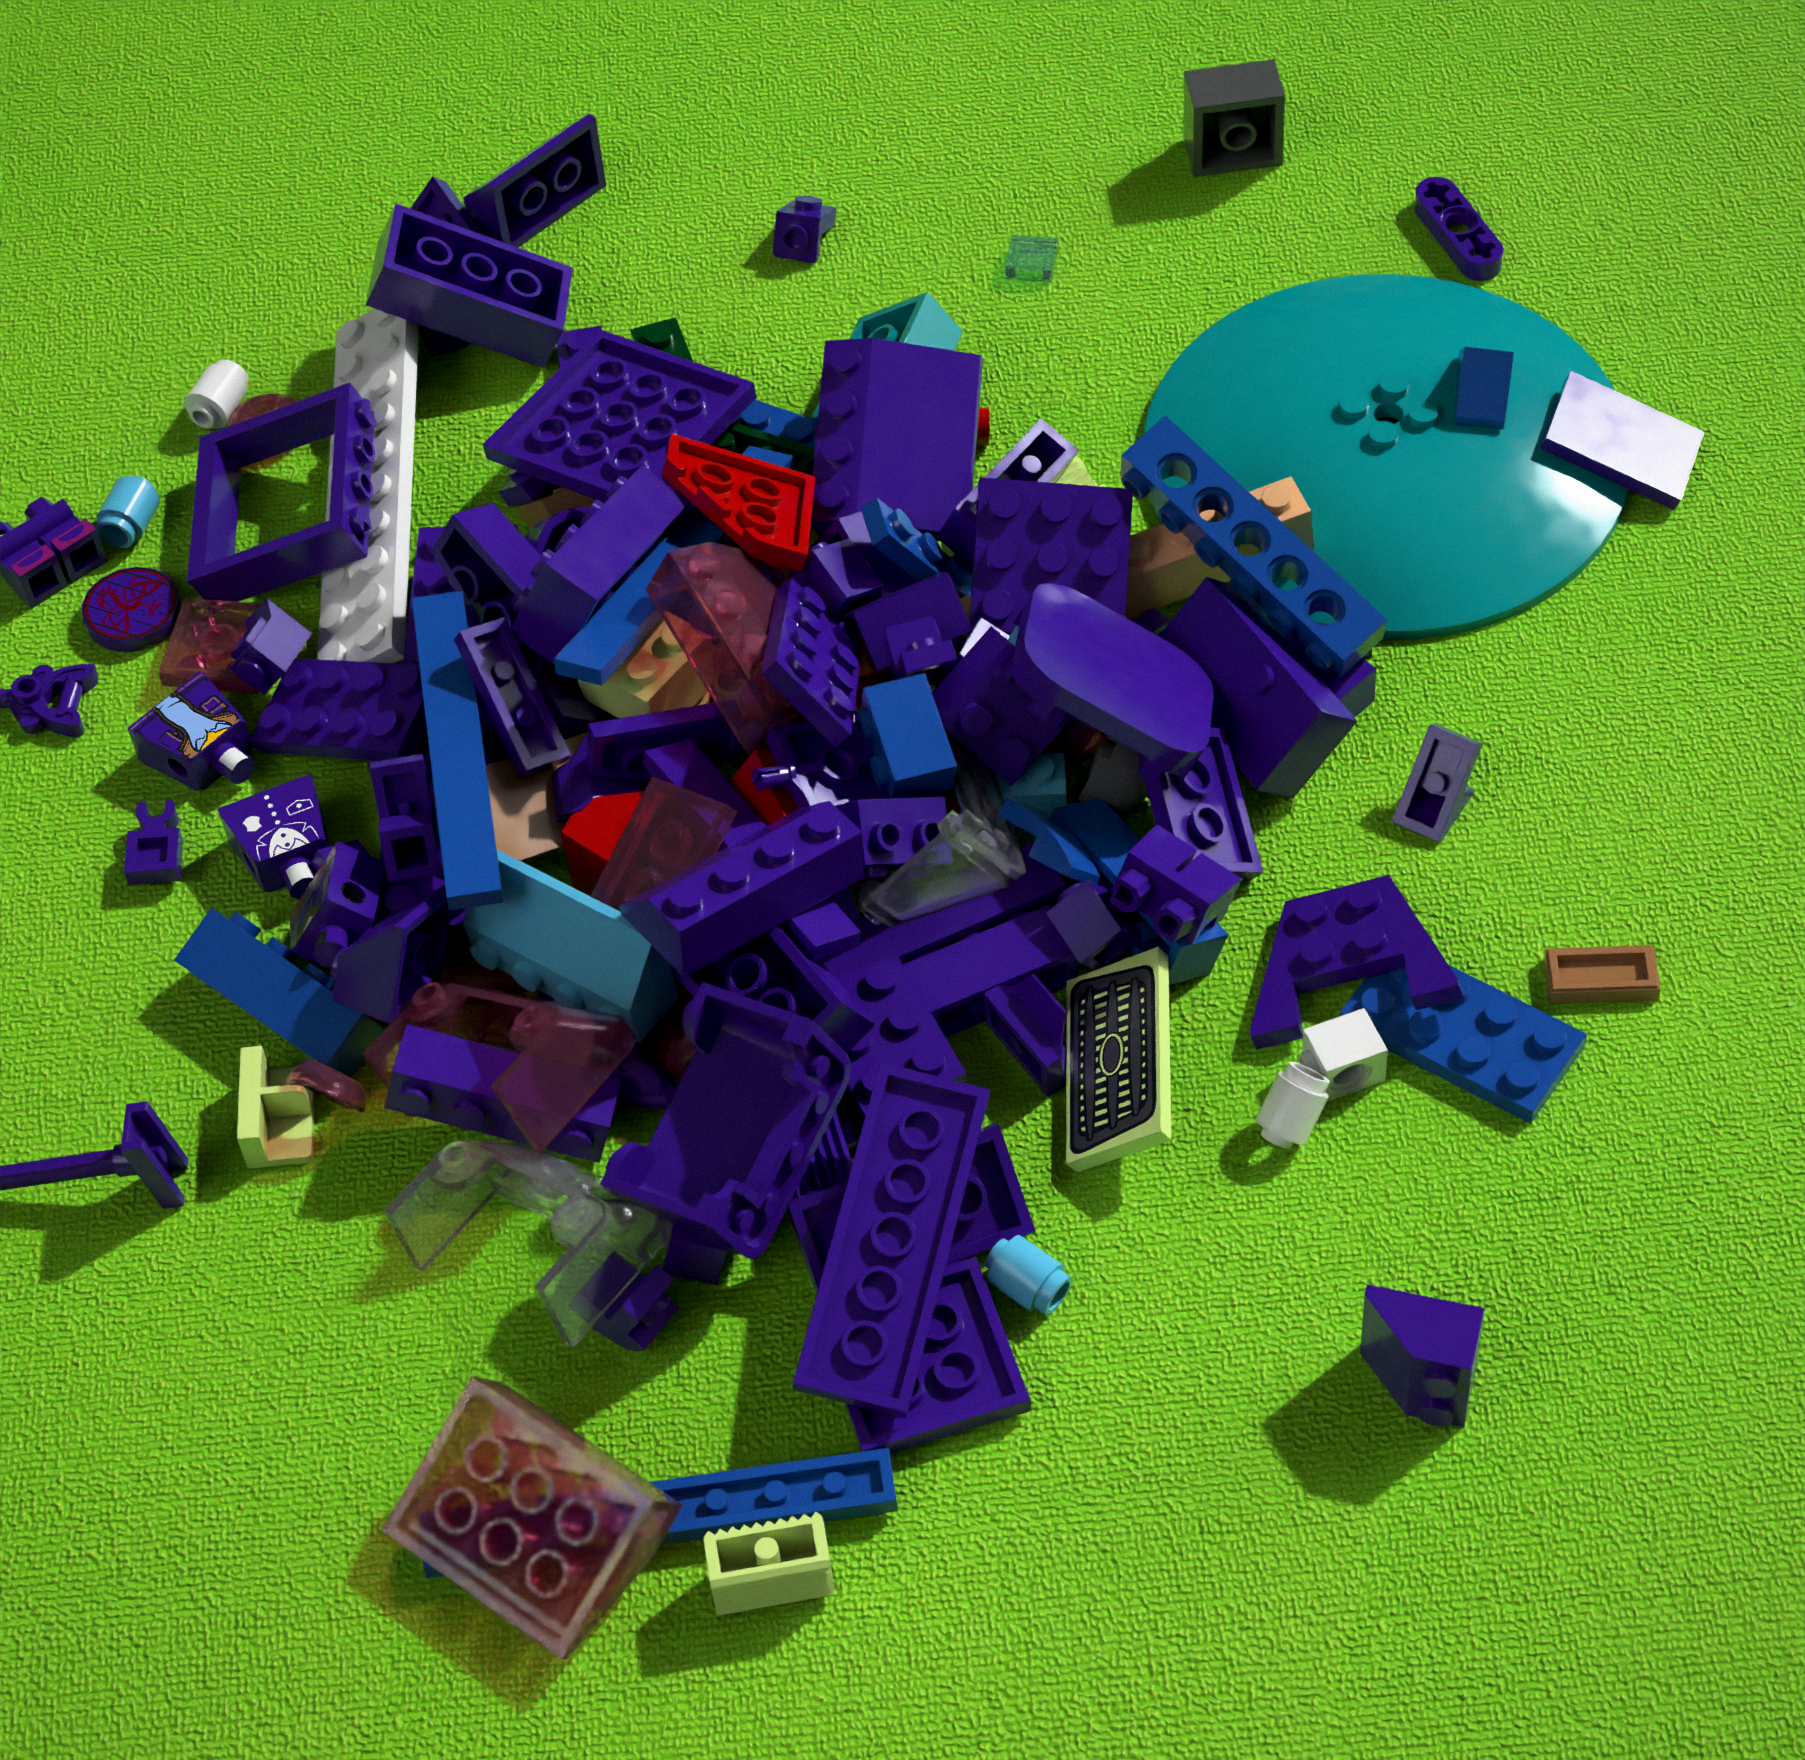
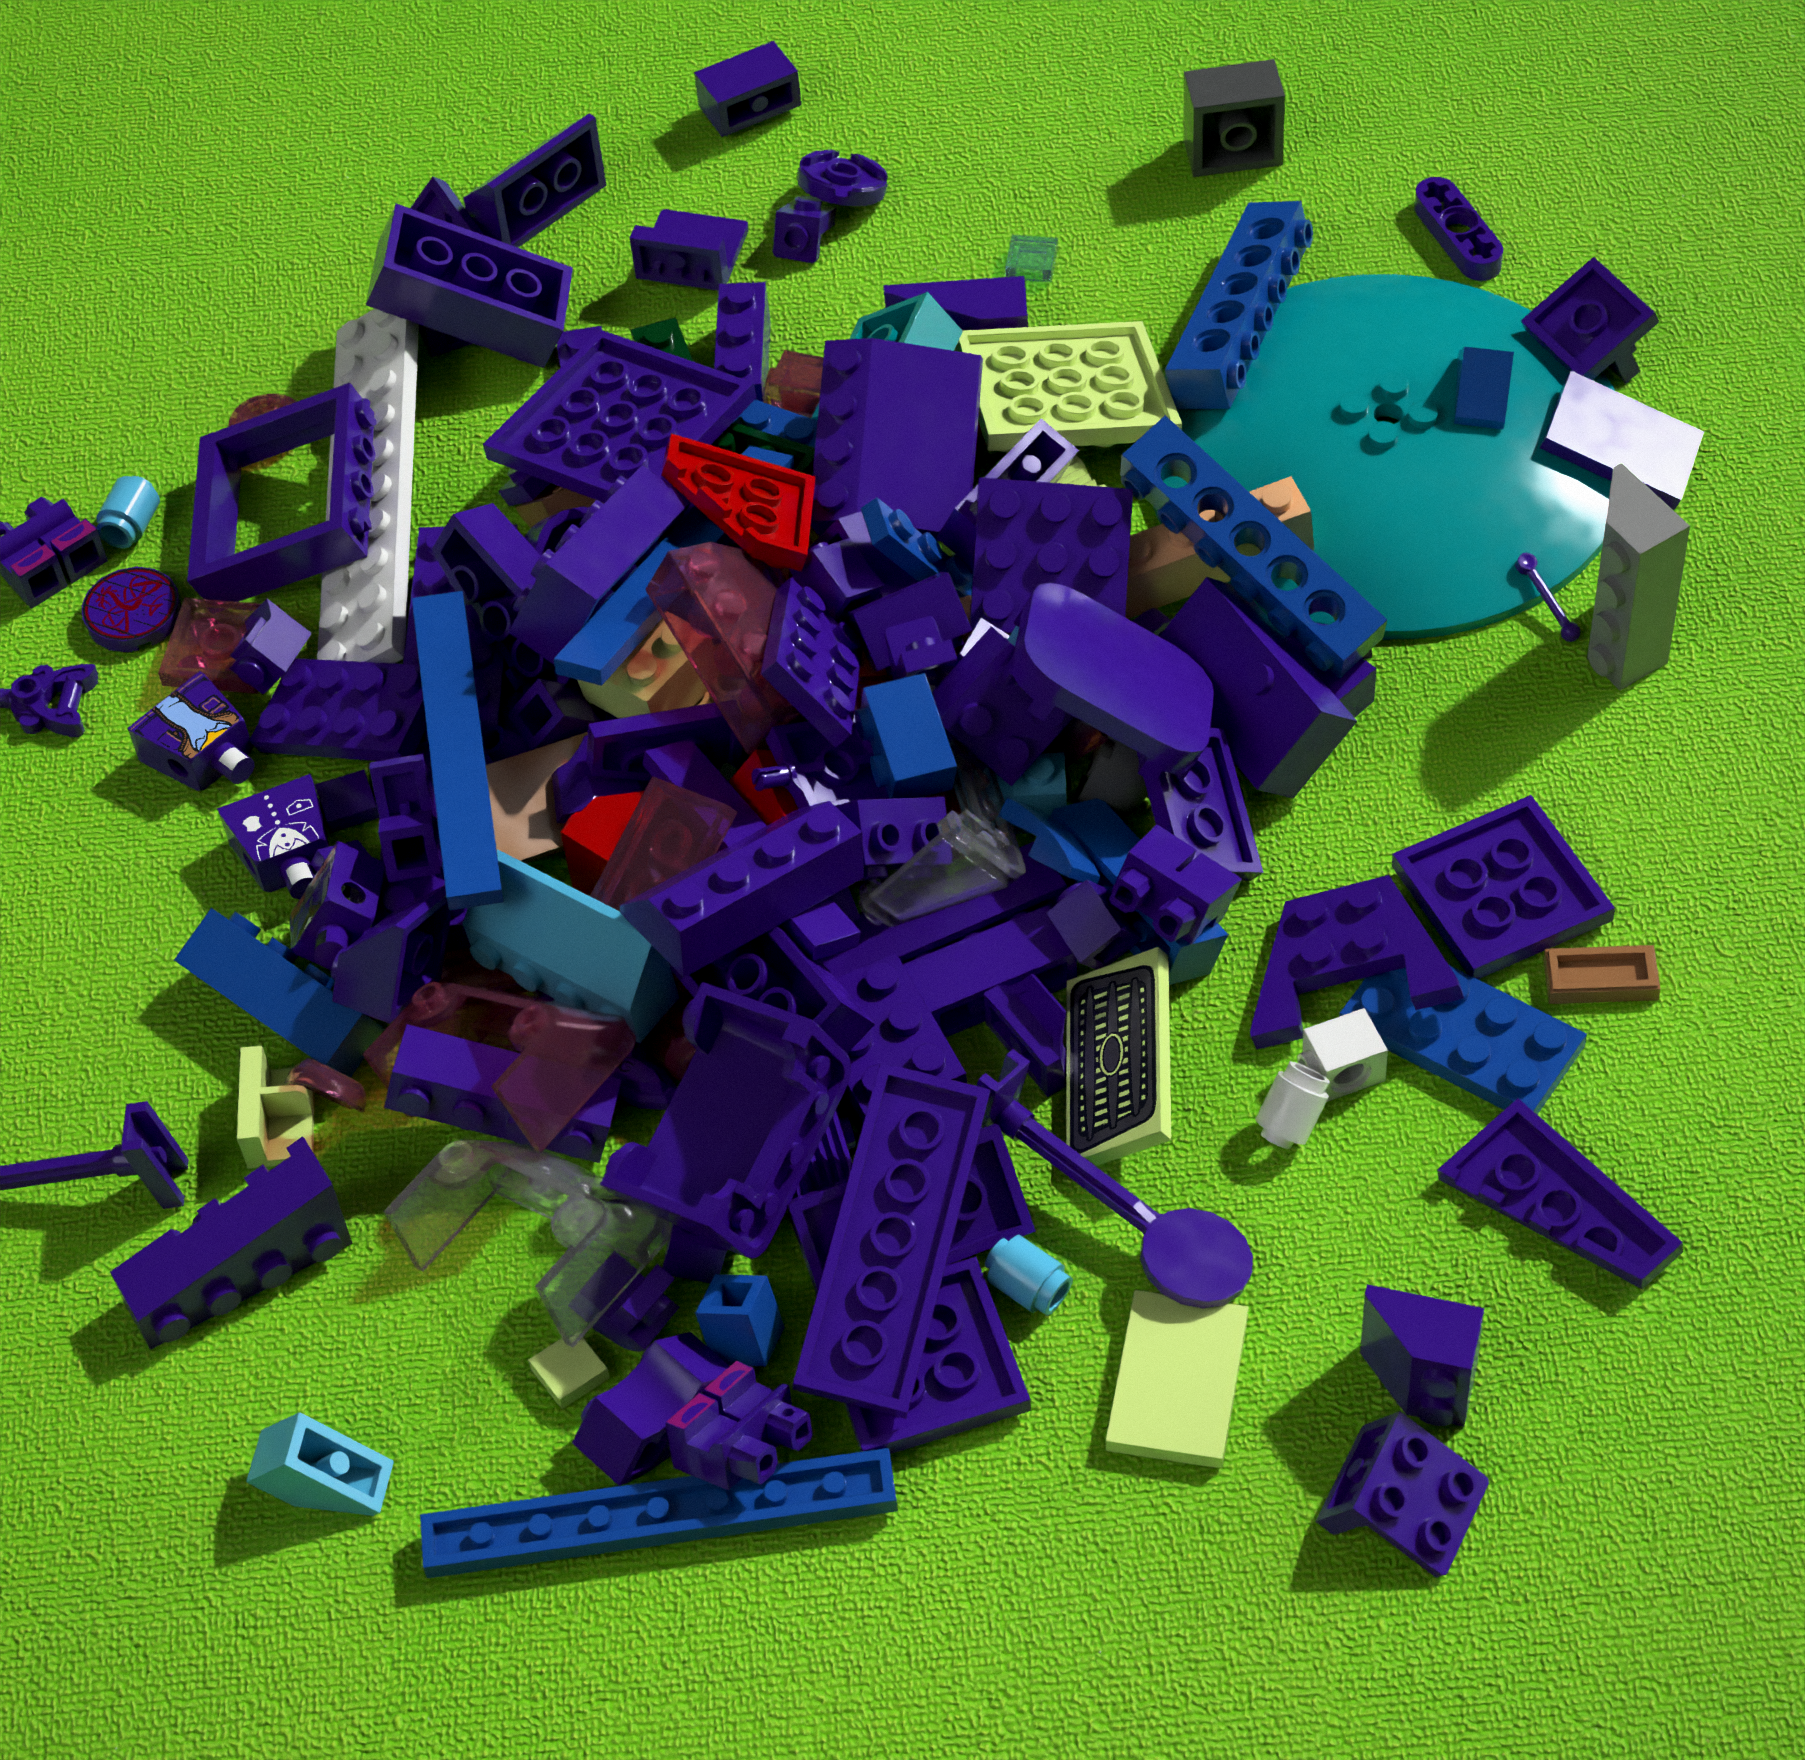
dark purple plate [124,800,183,885] -> none
white brick [184,359,249,429] -> none
slope [382,1376,683,1659] -> none
dark purple plate [453,617,571,778] -> none
yellowish green brick [703,1512,836,1616] -> none
slope [1392,724,1483,842] -> none
none -> dark purple wedge [110,1136,352,1350]
none -> medium azure slope [246,1412,394,1516]
none -> dark purple tile [315,770,379,833]
none -> yellowish green tile [528,1329,610,1409]
none -> dark purple brick [572,1332,730,1486]
none -> dark purple bracket [630,209,749,290]
none -> dark purple hips [665,1361,812,1490]
none -> dark purple brick [694,41,801,137]
none -> blue brick [695,1274,785,1367]
none -> dark purple brick [714,282,771,403]
none -> clear pink brick [765,350,824,418]
none -> dark purple tile [796,150,888,207]
none -> dark purple slope [883,276,1028,331]
none -> yellowish green plate [955,321,1182,453]
none -> dark purple piece [976,1049,1253,1308]
none -> yellowish green tile [1106,1290,1249,1469]
none -> blue brick [1165,201,1313,409]
none -> dark purple bracket [1315,1411,1489,1577]
none -> dark purple plate [1392,795,1615,979]
none -> dark purple wing [1437,1098,1683,1289]
none -> dark purple hinge [1515,553,1581,642]
none -> dark purple bracket [1520,257,1659,384]
none -> slope [1587,463,1690,690]

